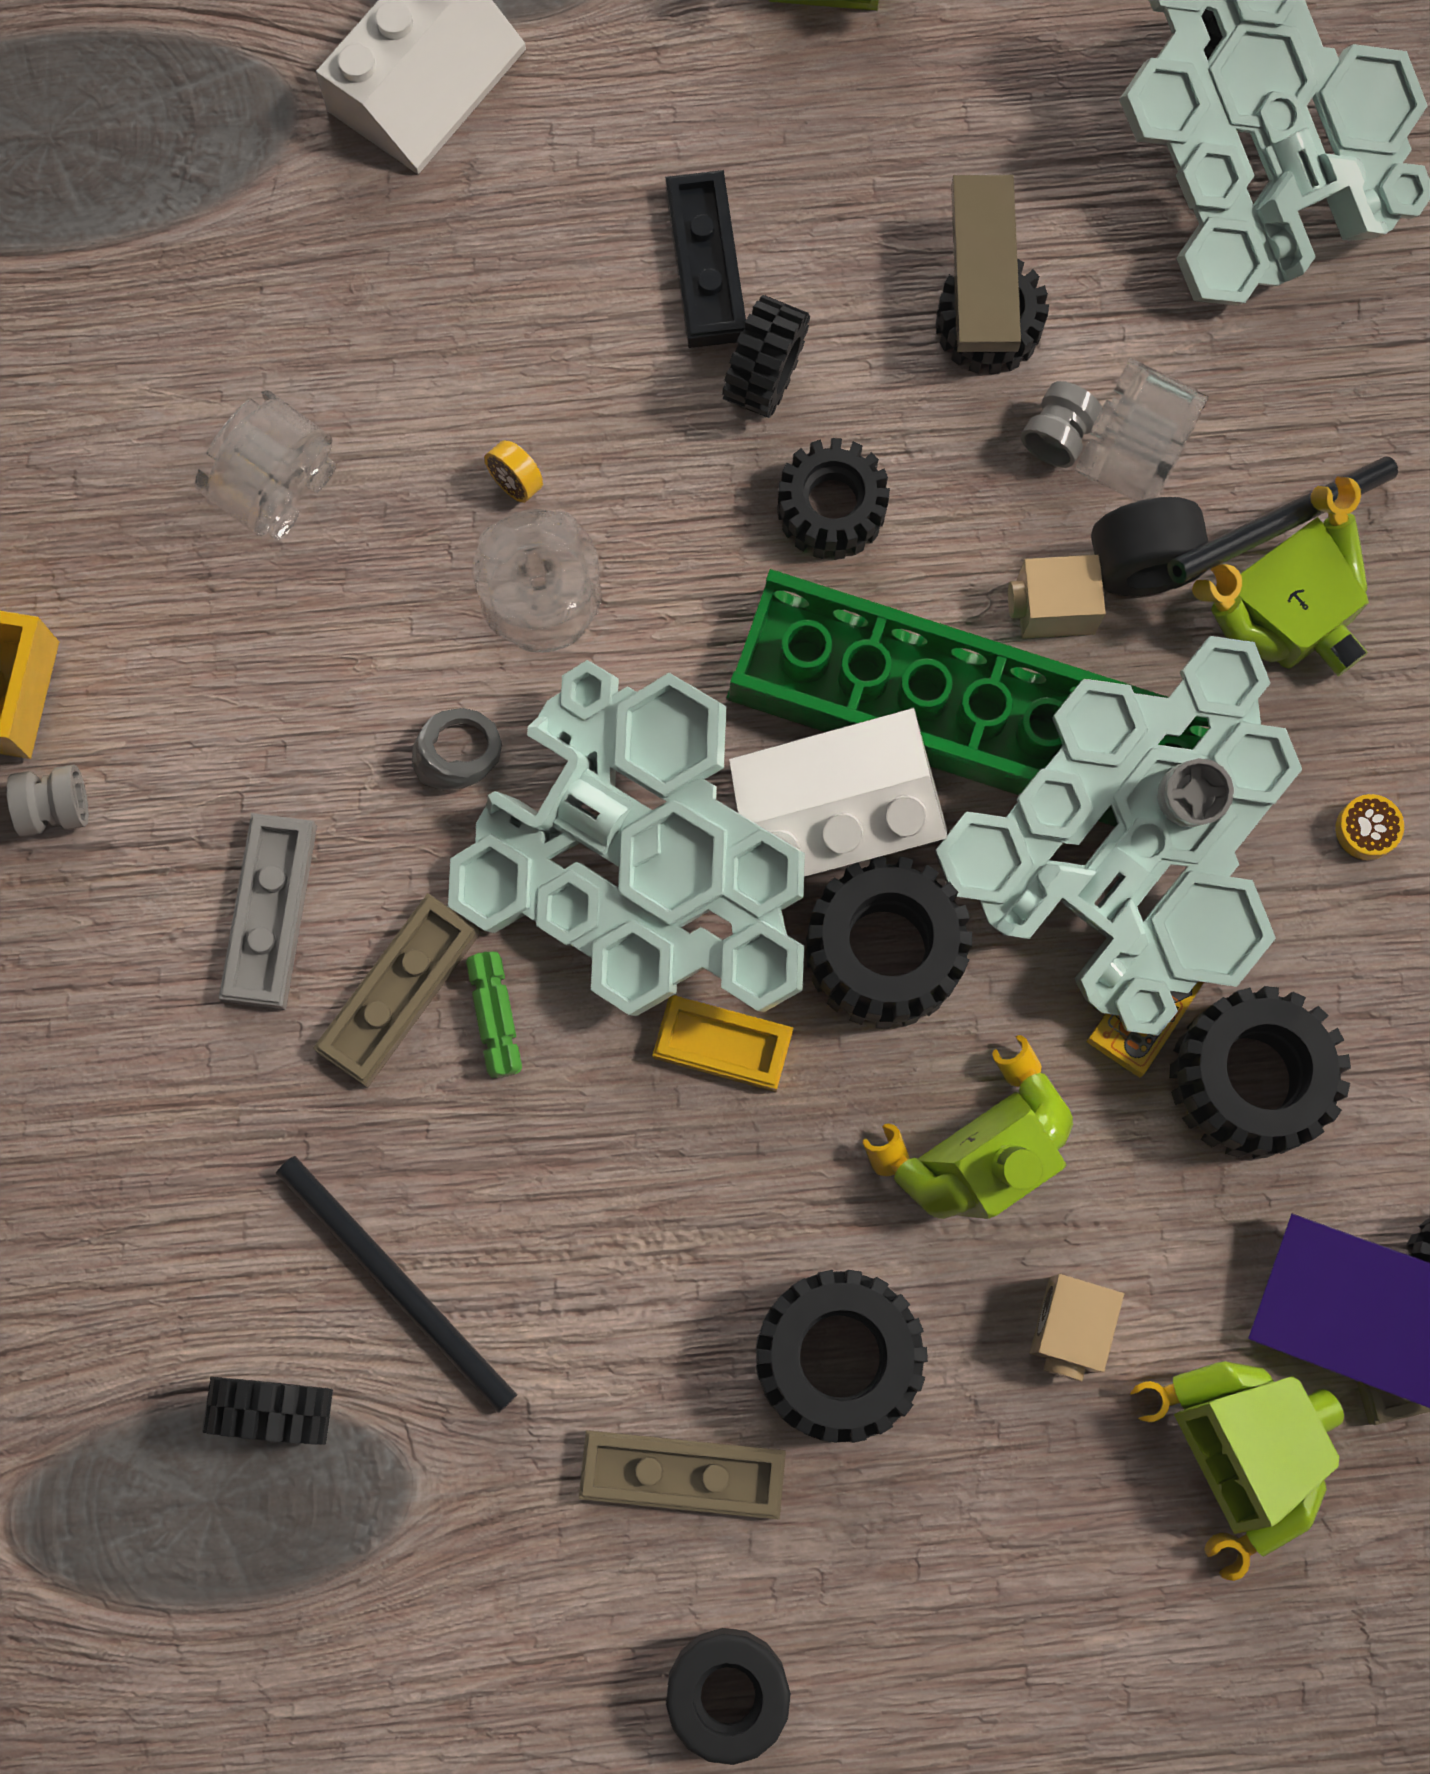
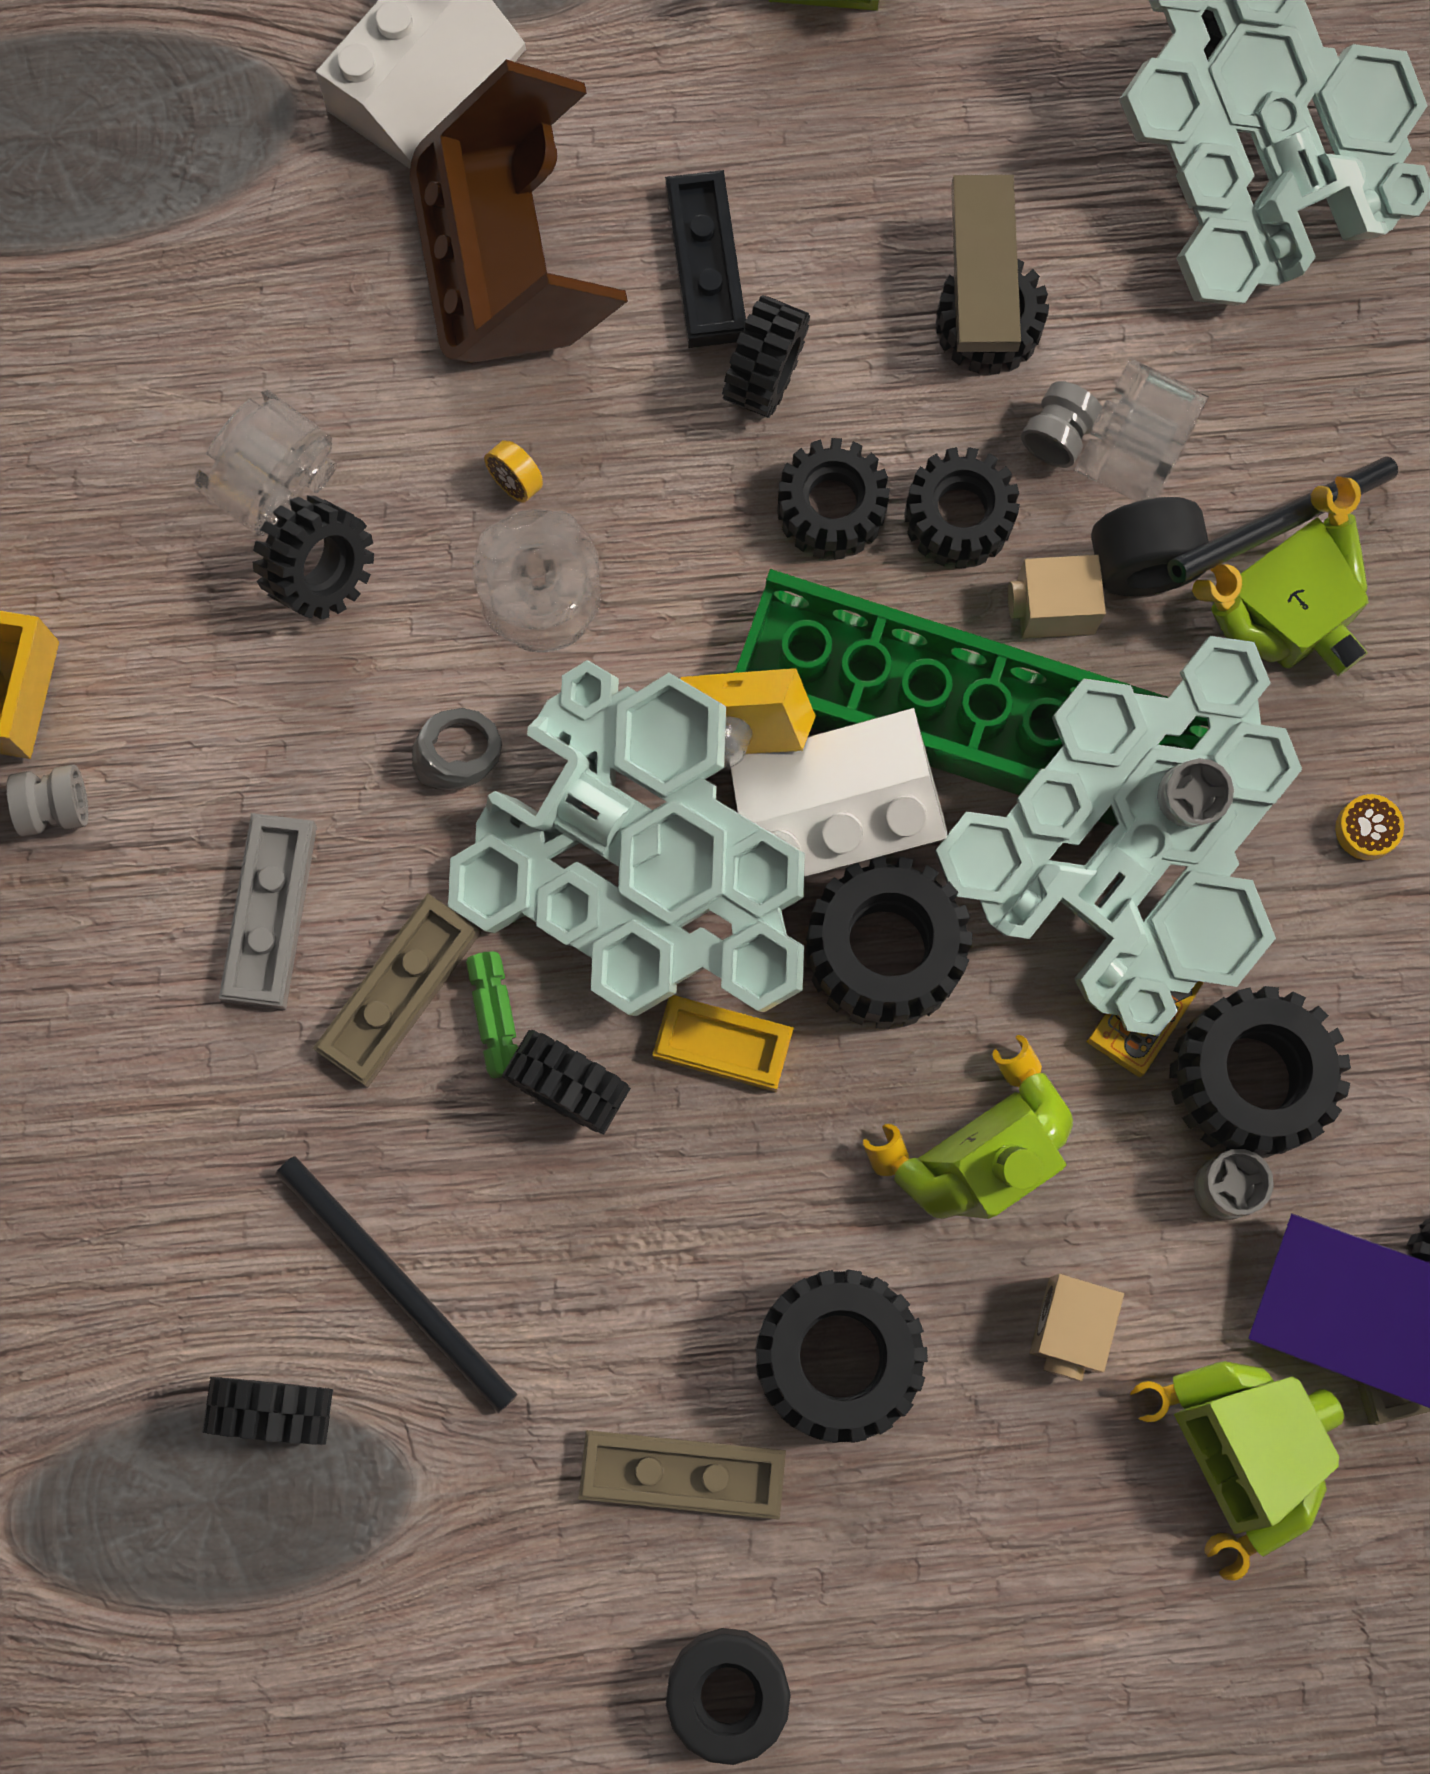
none -> black tyre [252,495,374,619]
none -> reddish brown windscreen [410,59,628,363]
none -> black tyre [502,1030,631,1135]
none -> yellow piece [680,668,816,768]
none -> black tyre [904,447,1020,568]
none -> light grey wheel [1193,1149,1274,1220]

